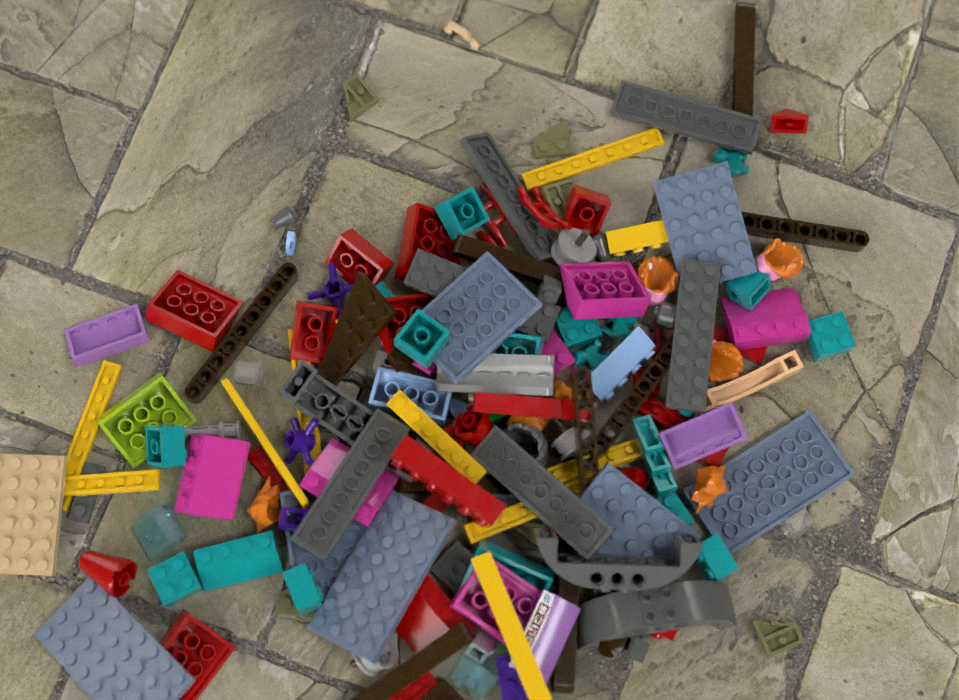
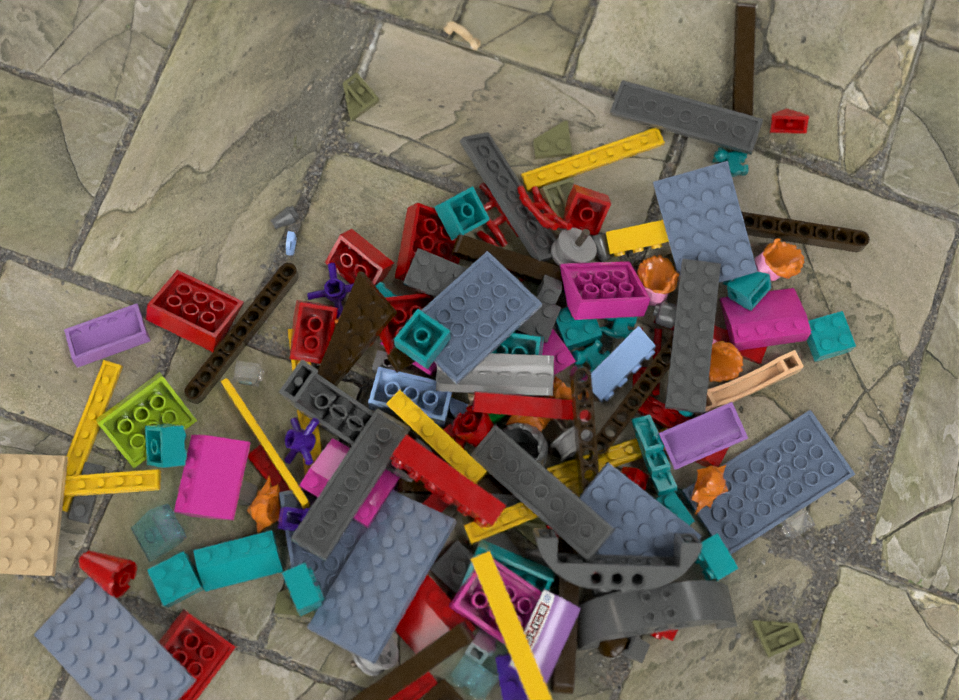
light grey pin [184,420,241,439] -> none

